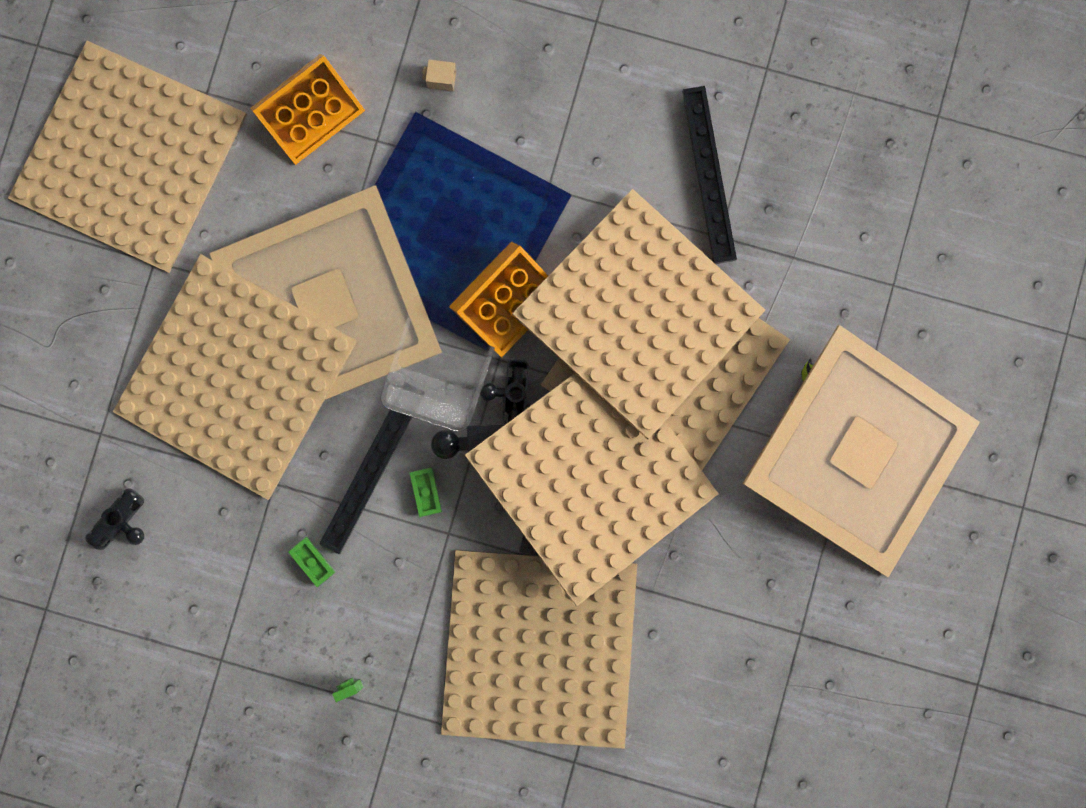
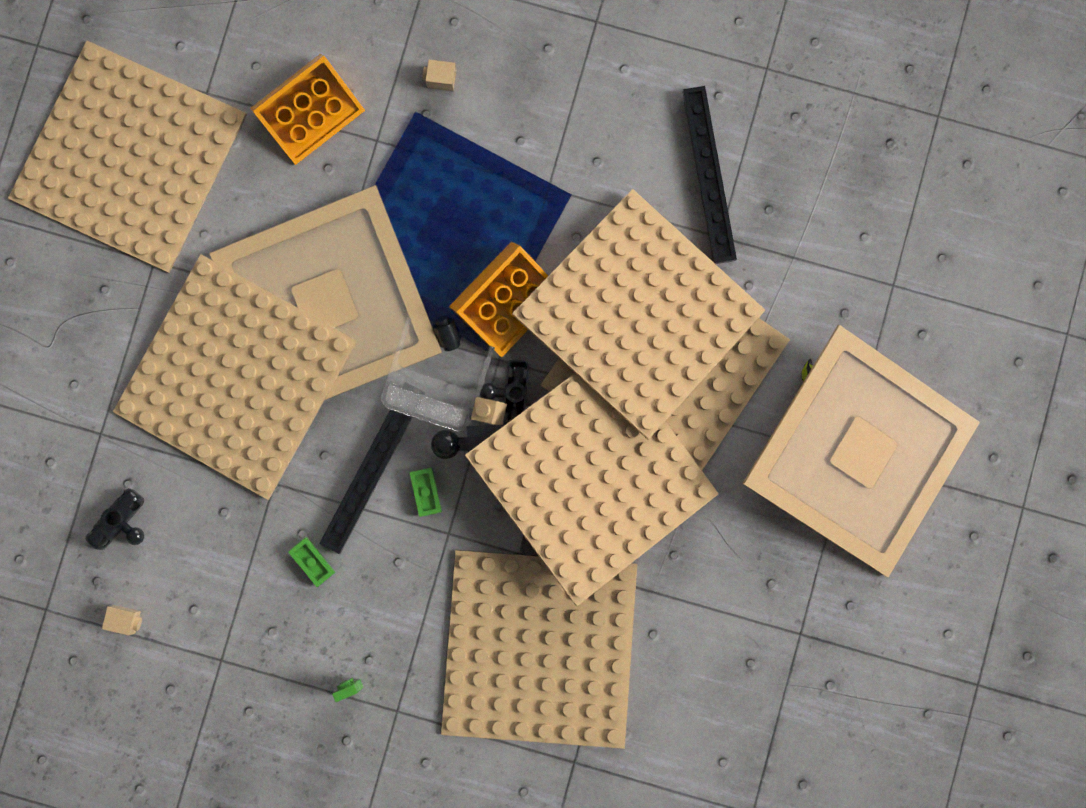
none -> tan brick [102,605,142,635]
none -> black brick [432,316,461,351]
none -> tan brick [471,397,507,425]

